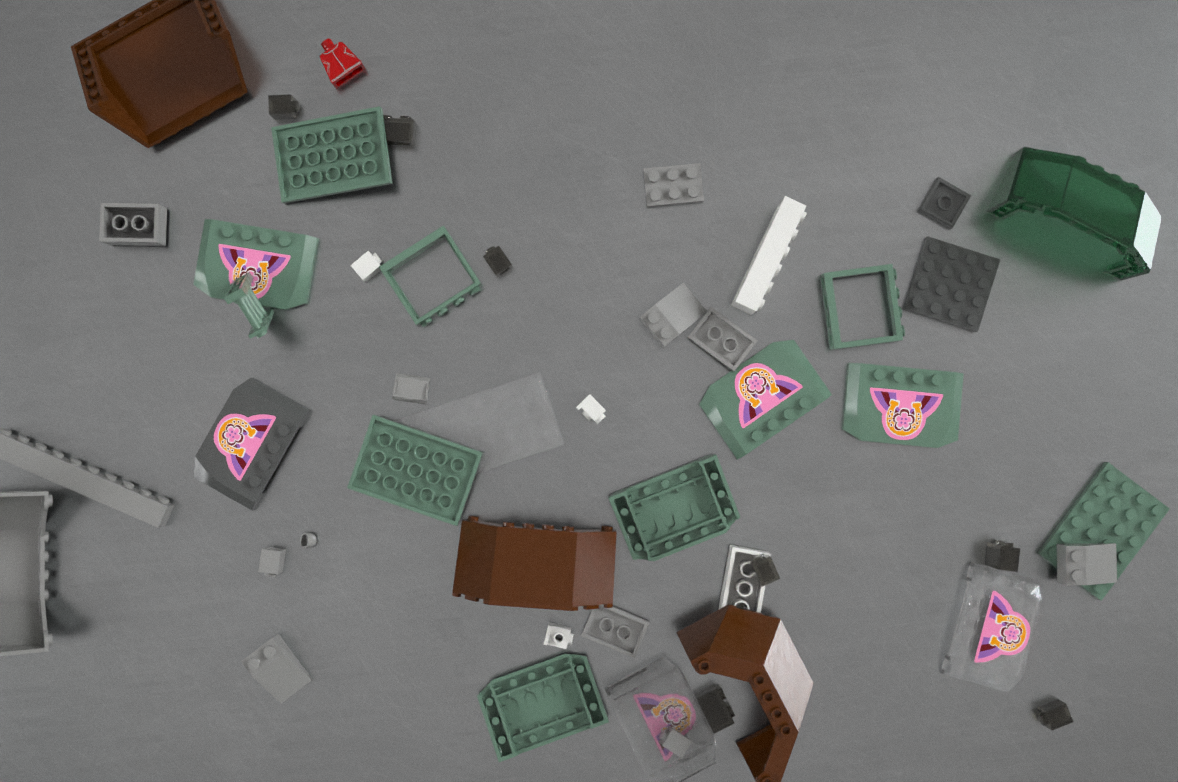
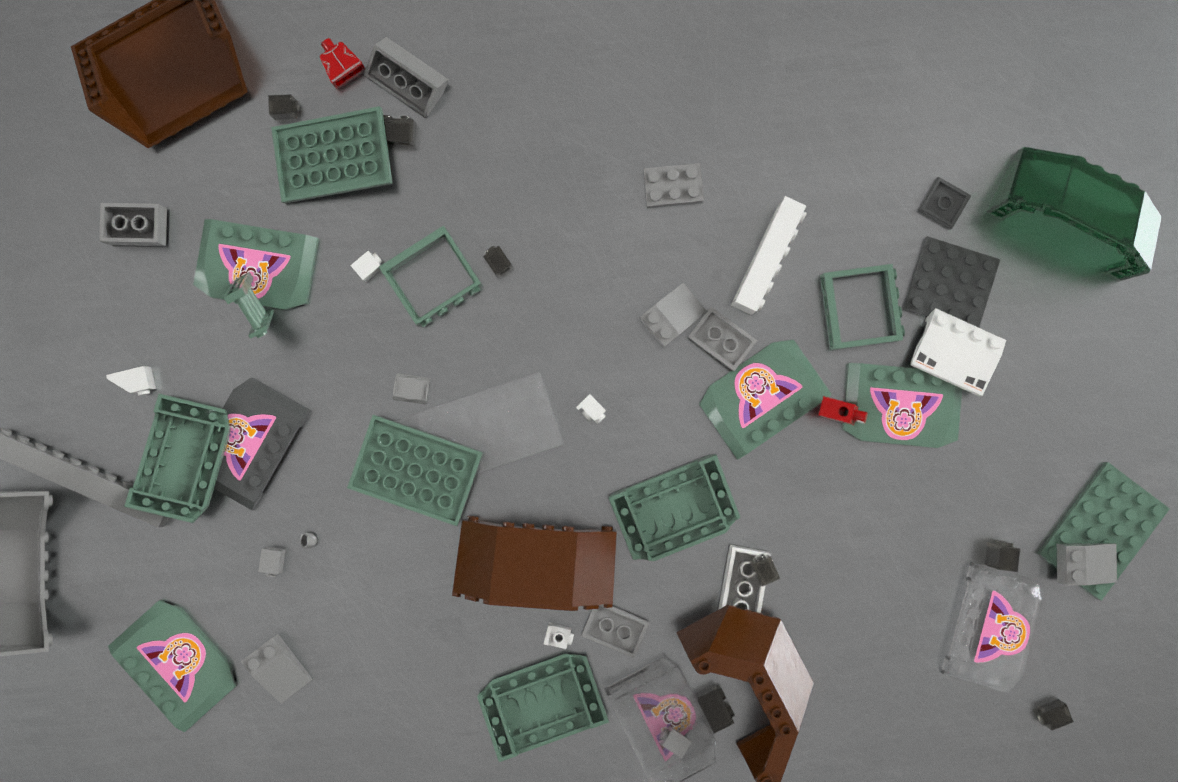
none -> white slope [106,366,156,396]
none -> sand green slope [108,600,237,732]
none -> sand green slope [124,394,231,523]
none -> light grey slope [364,37,449,118]
none -> red torso [819,396,868,426]
none -> white piece [910,308,1006,397]

